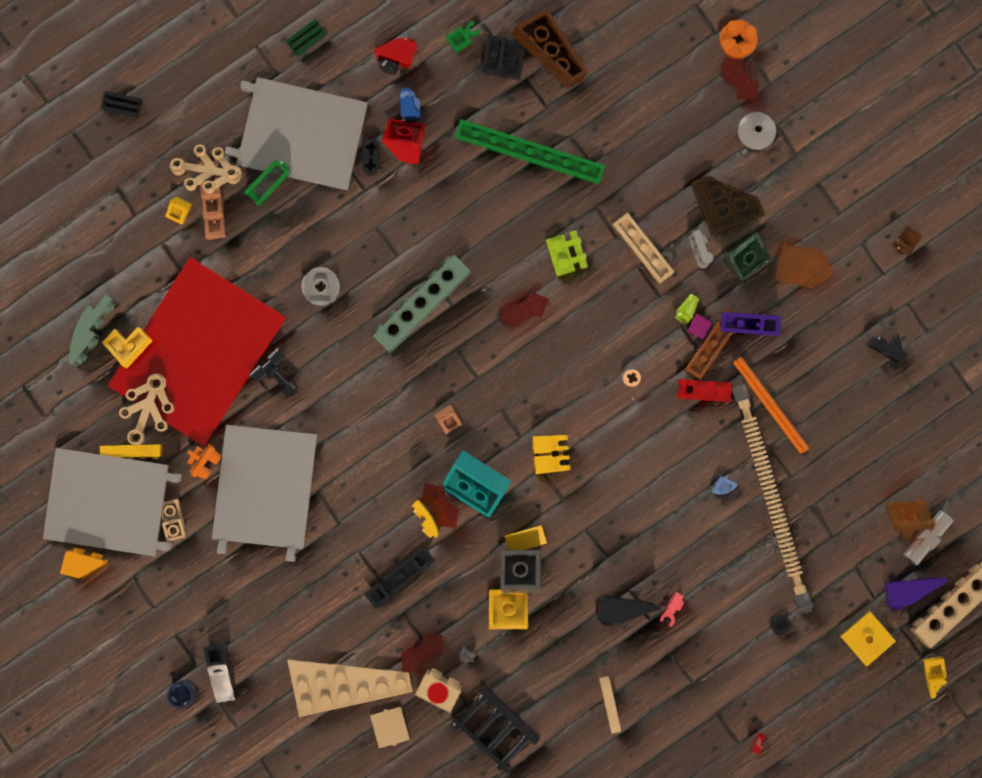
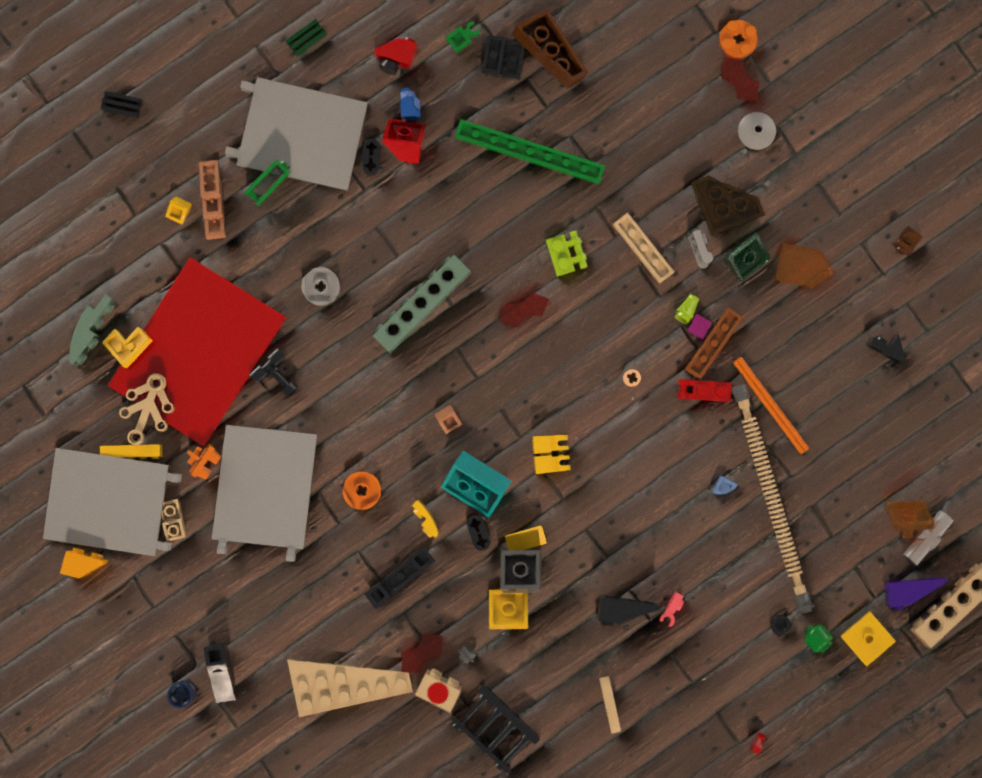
tan plant [170,144,242,194] -> none
tan piece [370,706,410,748] -> none
clear red tile [421,483,460,529] -> none
dark purple slope [721,312,782,336] -> none
yellow slope [923,656,947,698] -> none
none -> orange plate [343,472,381,510]
none -> black beam [467,515,490,551]
none -> green head [804,624,833,653]

